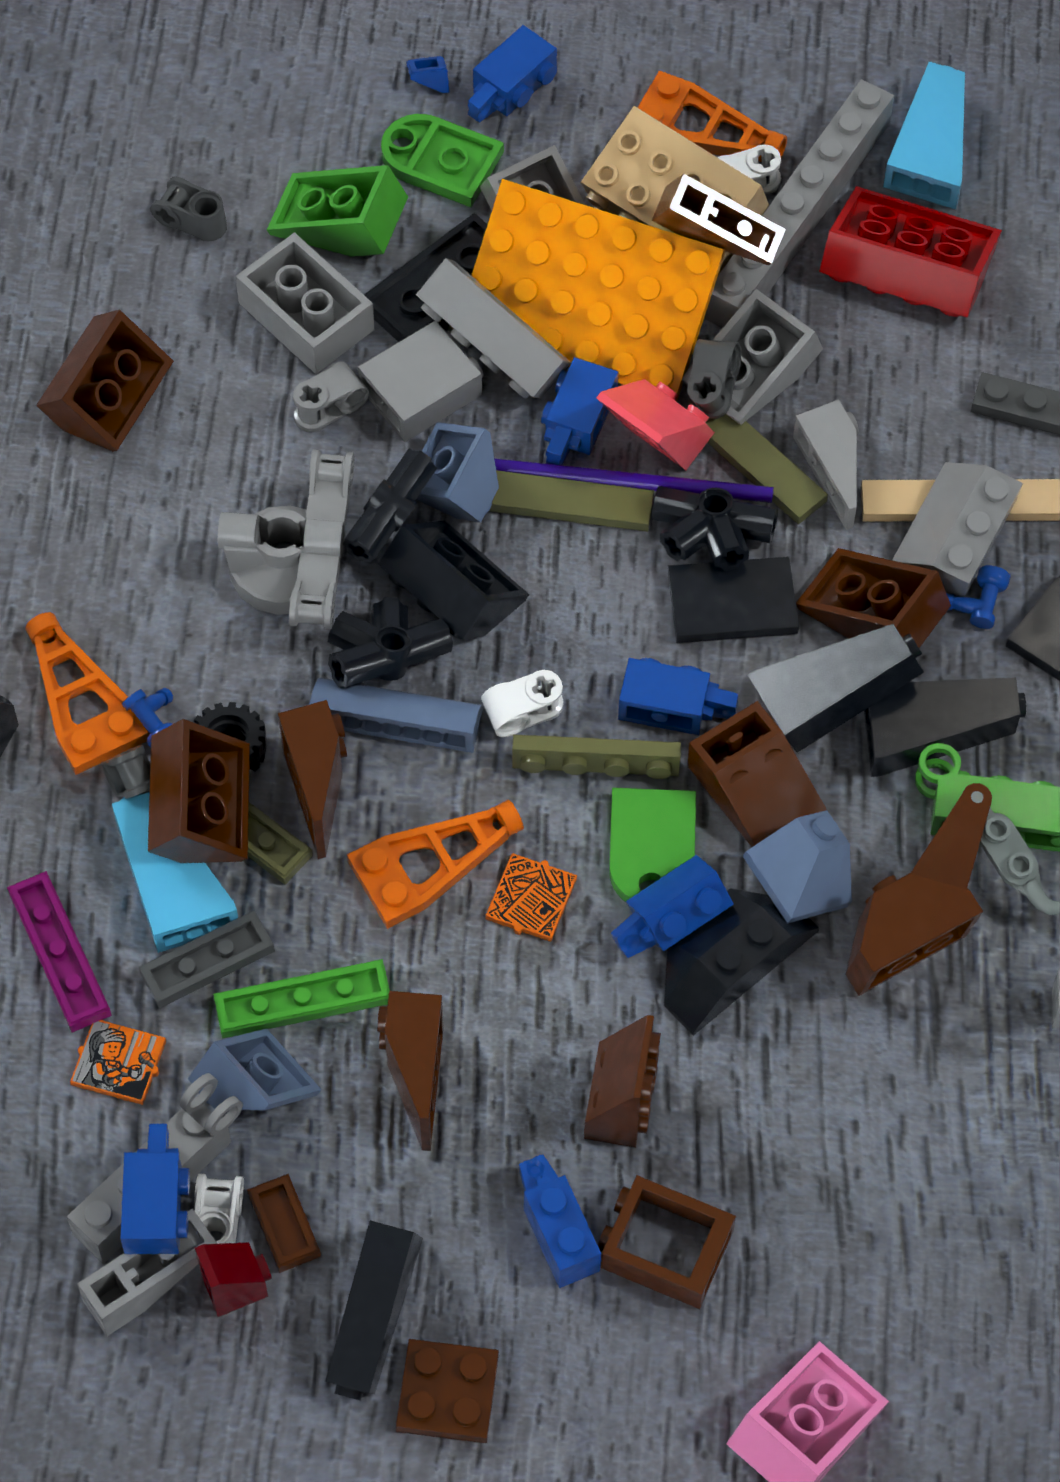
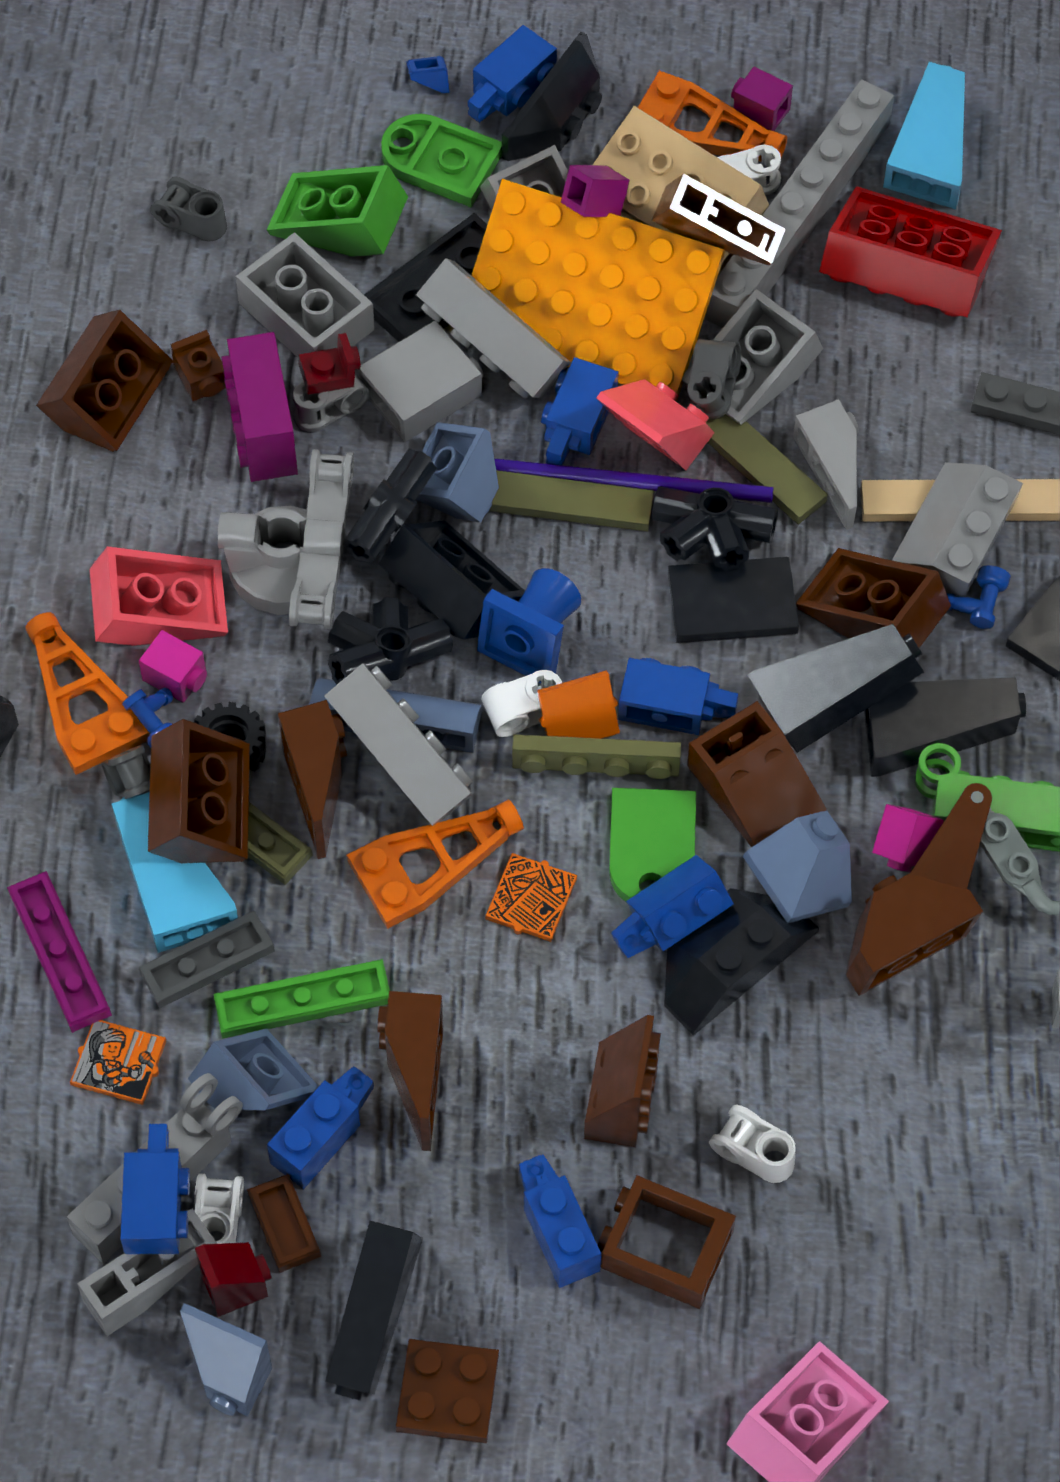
none -> coral slope [89,546,228,646]
none -> dark pink brick [139,630,207,703]
none -> reddish brown brick [170,330,226,401]
none -> sand blue slope [180,1303,272,1417]
none -> magenta brick [221,332,298,482]
none -> blue hinge [267,1066,374,1190]
none -> dark red bracket [298,333,361,395]
none -> light grey brick [324,663,474,826]
none -> blue plant [477,568,581,683]
none -> black wedge [502,32,602,161]
none -> orange piece [537,670,620,739]
none -> magenta brick [561,165,630,217]
none -> white piece [709,1105,795,1183]
none -> magenta brick [731,66,793,131]
none -> dark pink brick [872,804,944,873]

